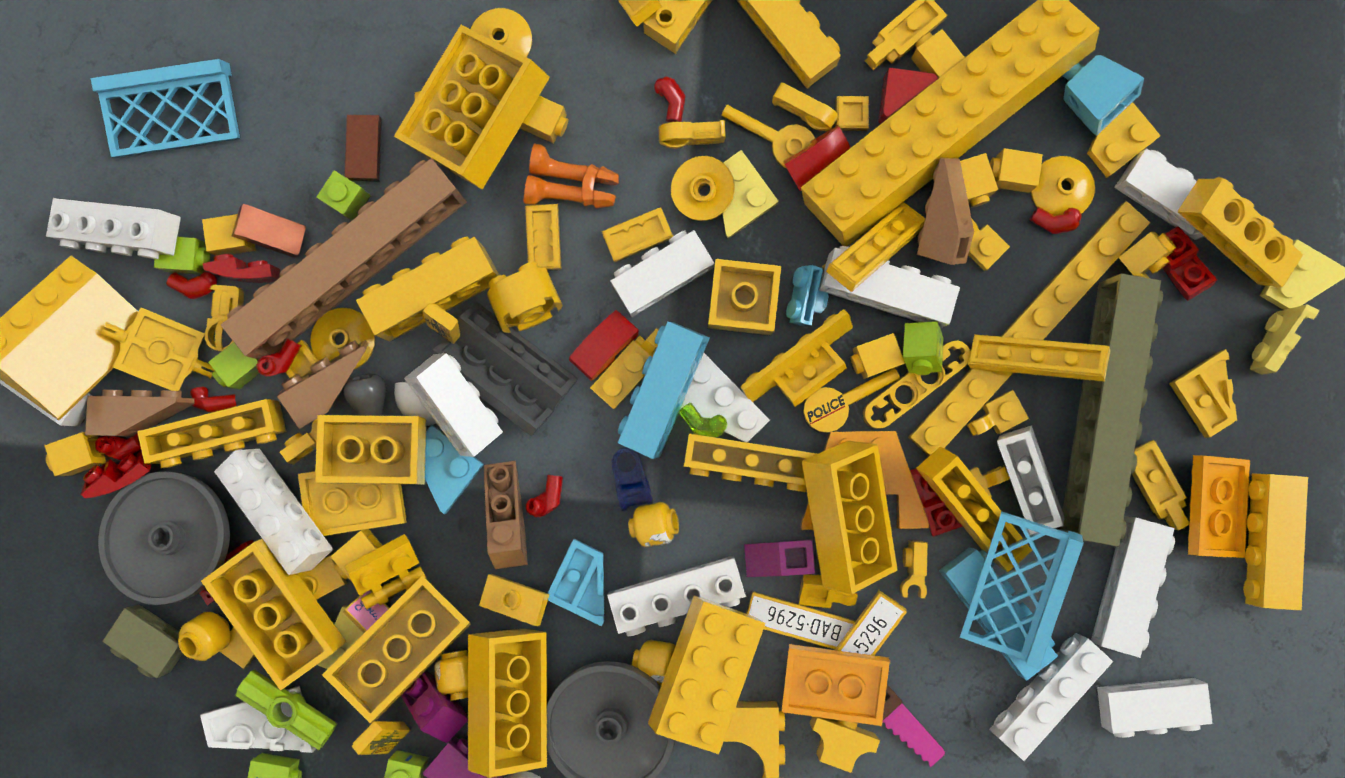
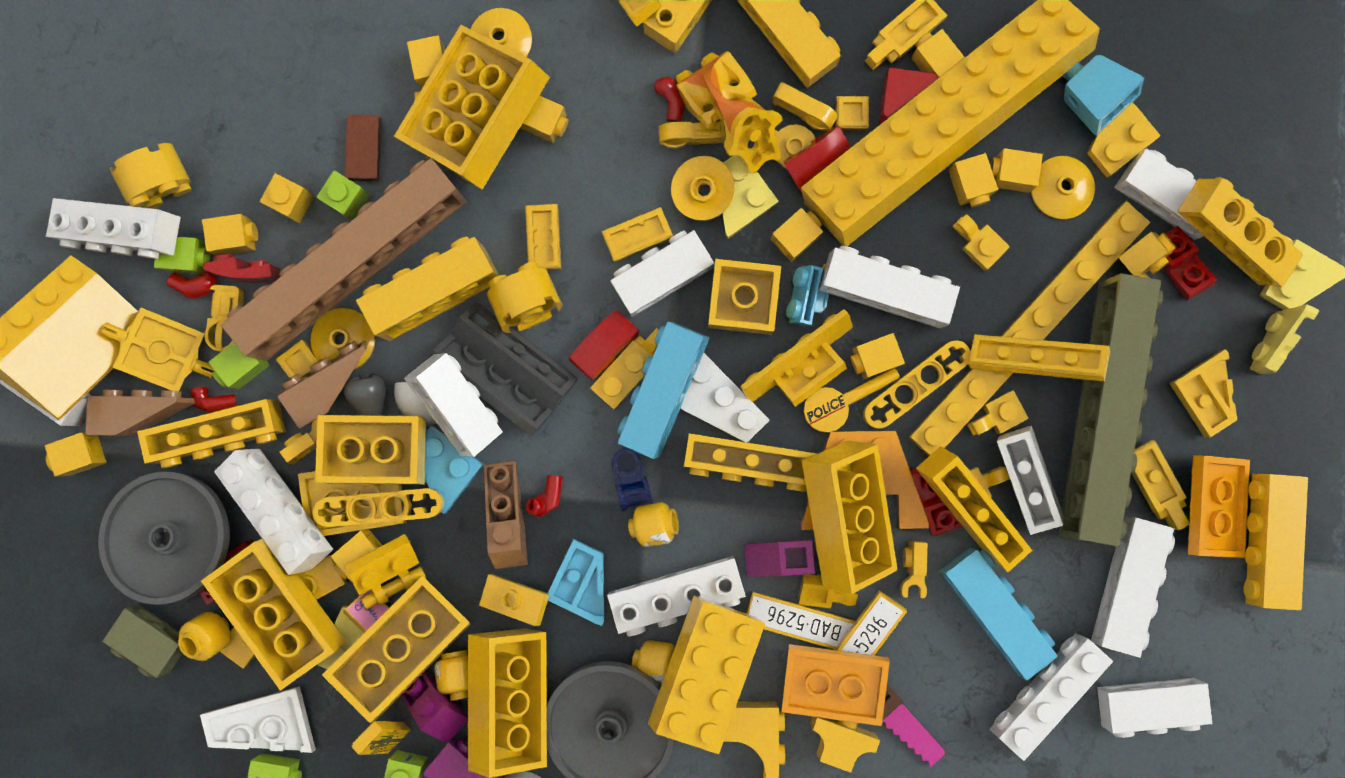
red slope [80,450,152,499] -> none
medium azure fence [90,59,240,158] -> none
red arm [95,433,141,460] -> none
tile [232,204,306,258] -> none
lime piece [235,669,338,750] -> none
red arm [256,338,302,376] -> none
yellow tile [423,302,460,344] -> none
orange piece [523,143,619,208] -> none
clear neon green arm [679,403,728,438] -> none
yellow tile [826,202,926,292] -> none
lime brick [903,321,944,375] -> none
medium nougat slope [917,158,974,265] -> none
medium azure fence [960,511,1084,669] -> none
red arm [1030,207,1082,234] -> none
none -> yellow brick [109,143,192,209]
none -> yellow brick [259,173,315,224]
none -> yellow beam [313,488,444,527]
none -> yellow brick [407,35,445,89]
none -> yellow hips [676,51,783,174]
none -> yellow brick [770,208,823,263]

